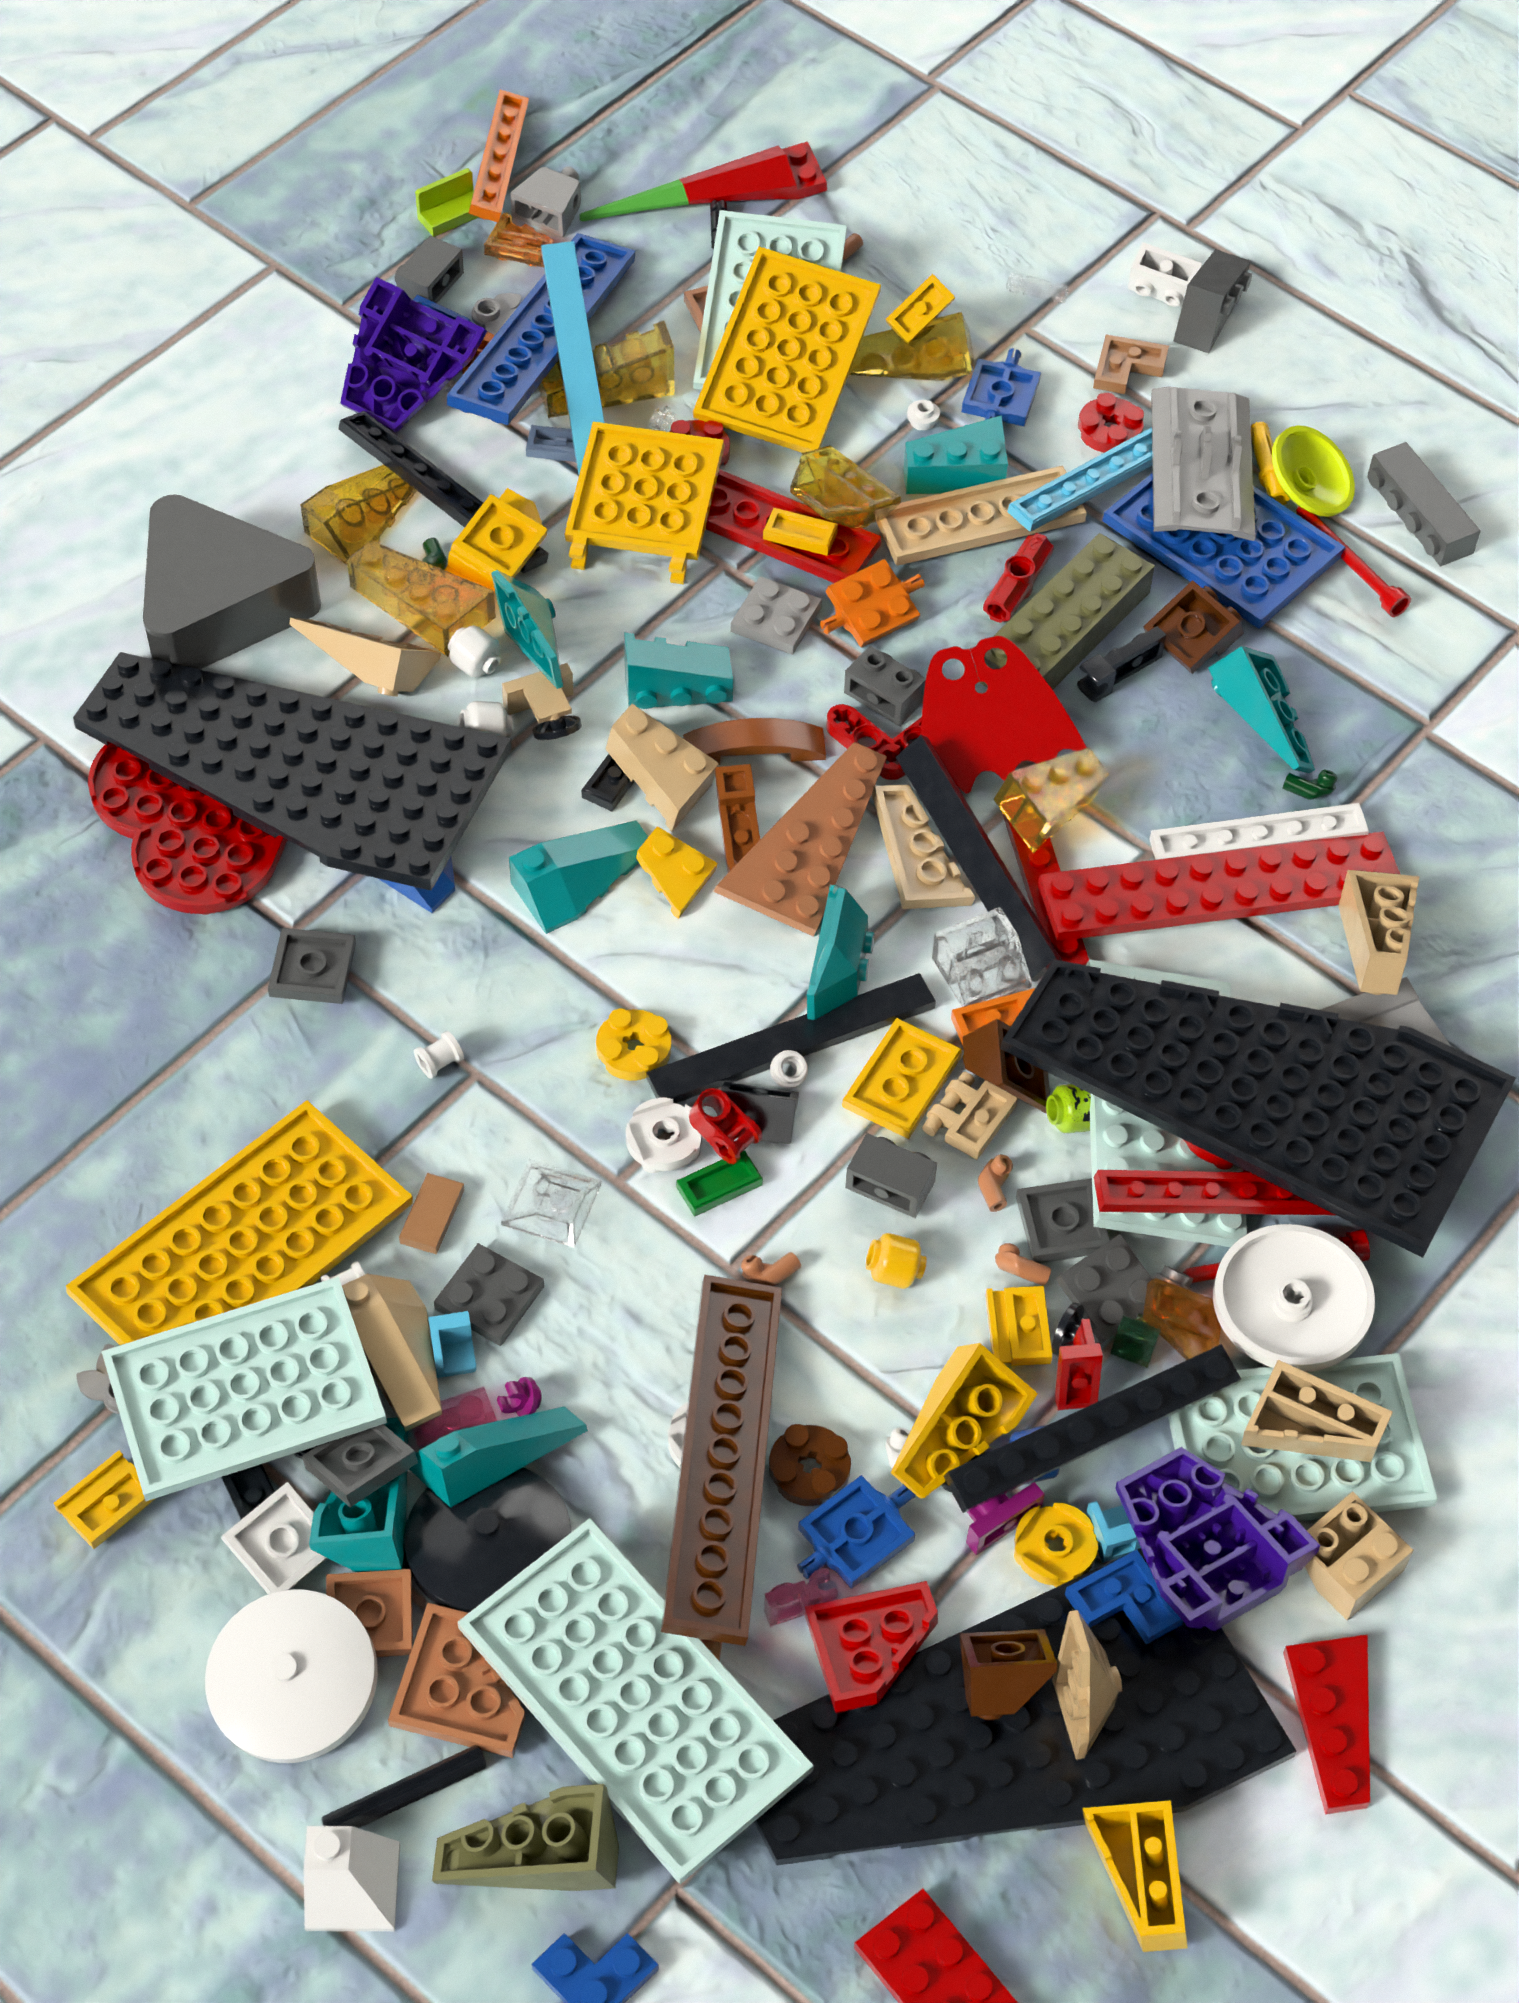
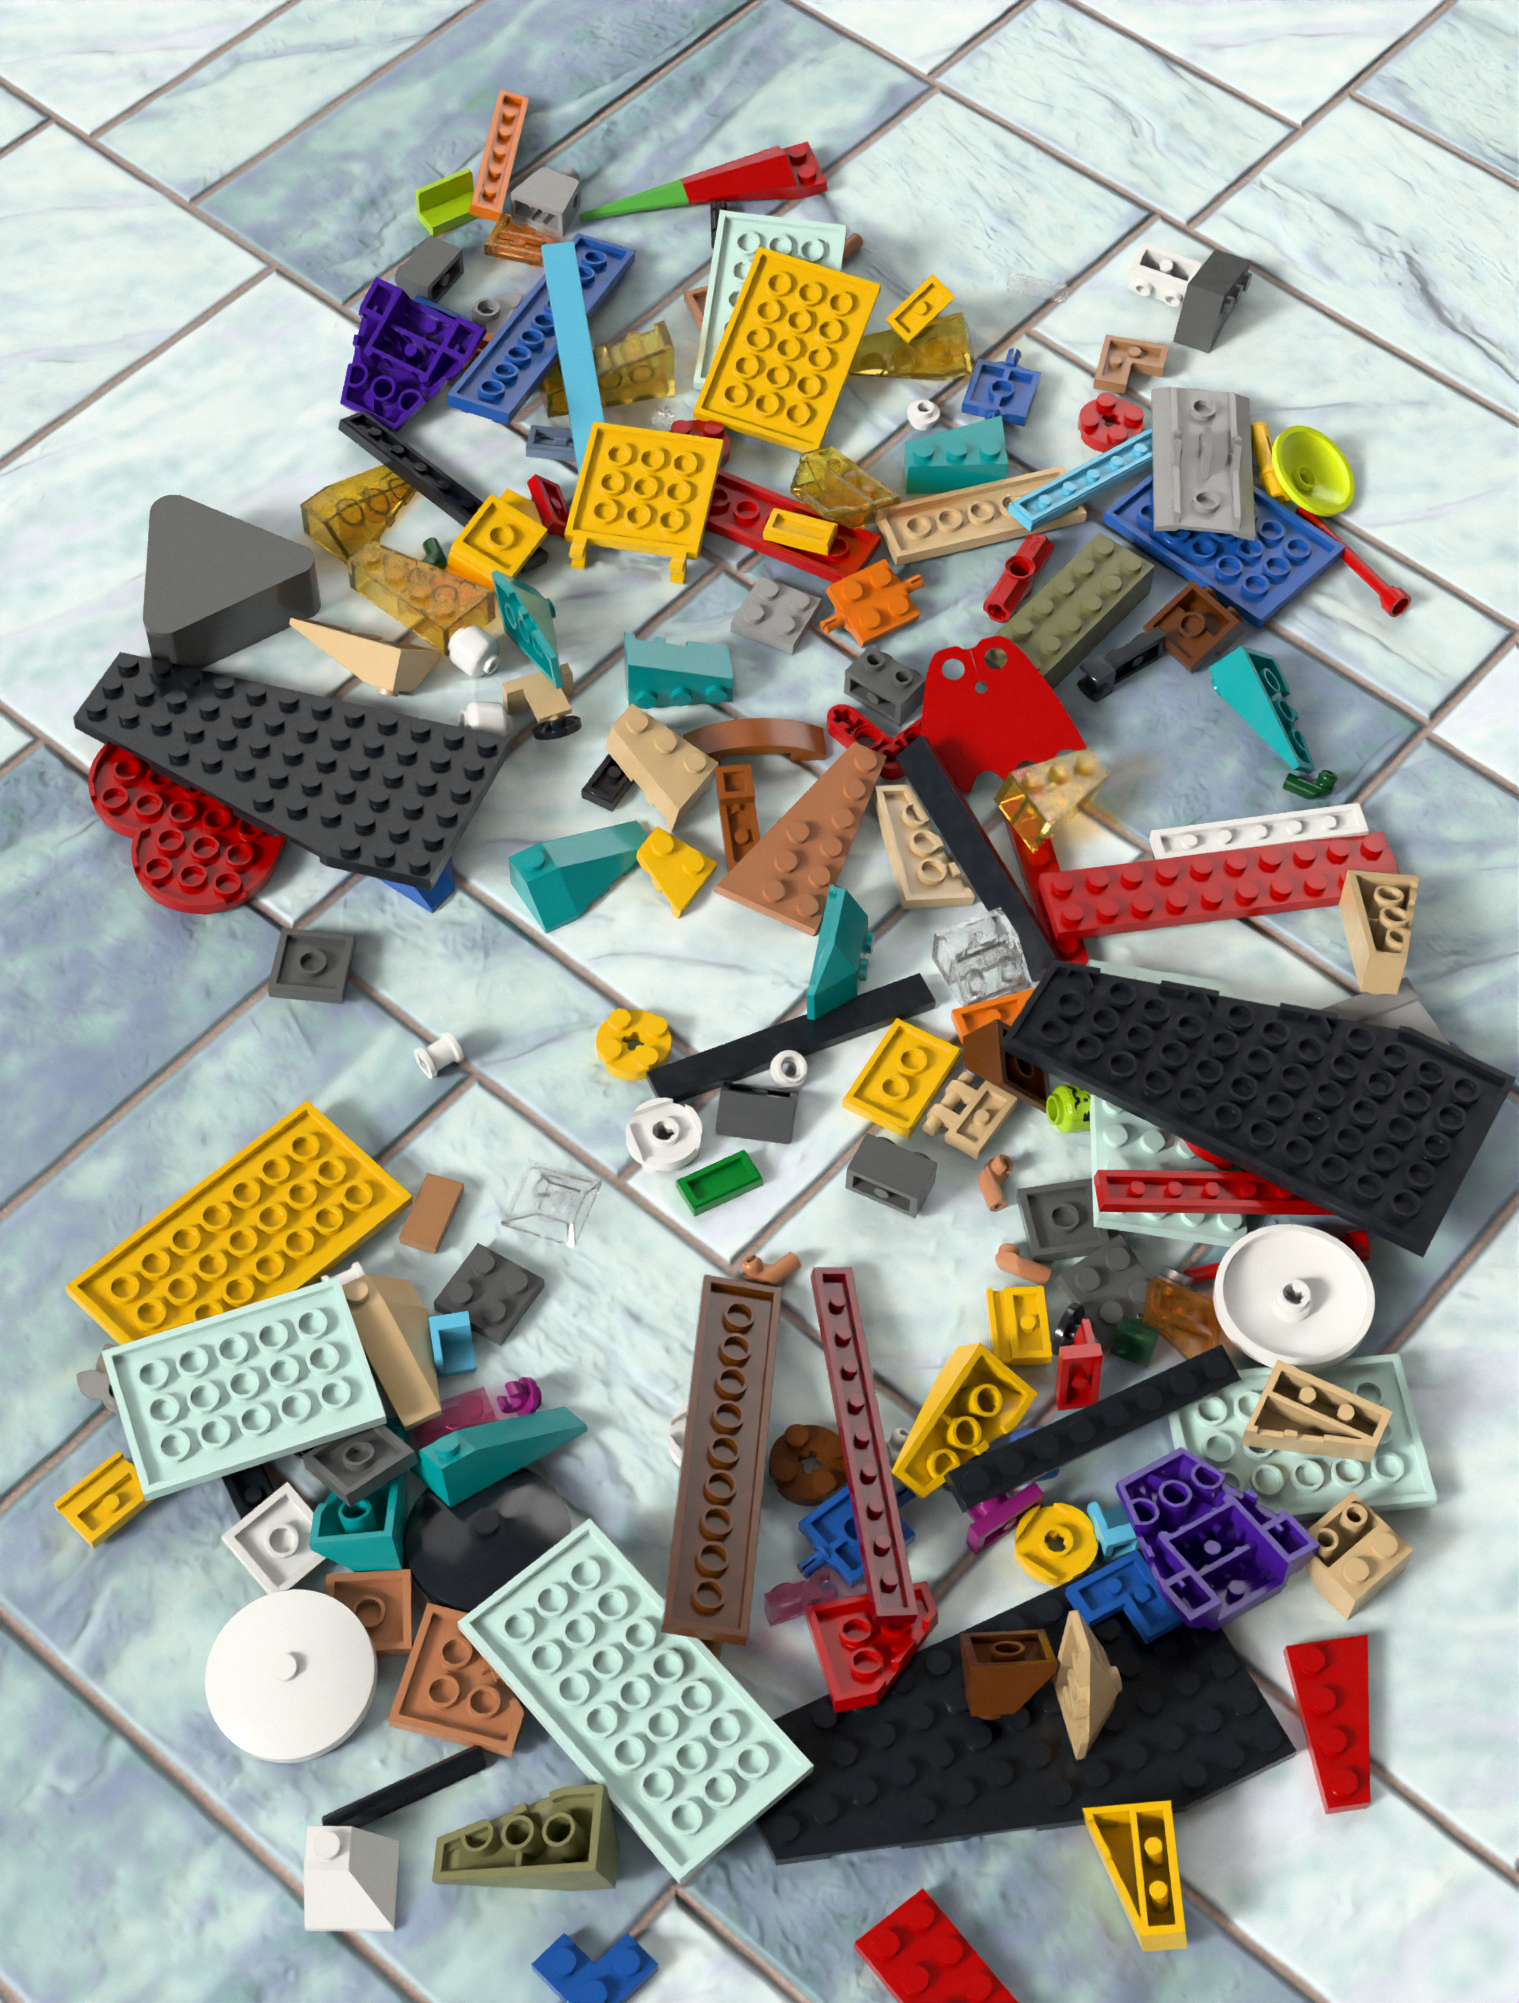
red piece [689,1088,763,1164] -> none
yellow head [866,1233,927,1289] -> none
brick [1367,442,1481,567] -> none
none -> red plate [527,474,570,539]
none -> plate [810,1267,918,1625]

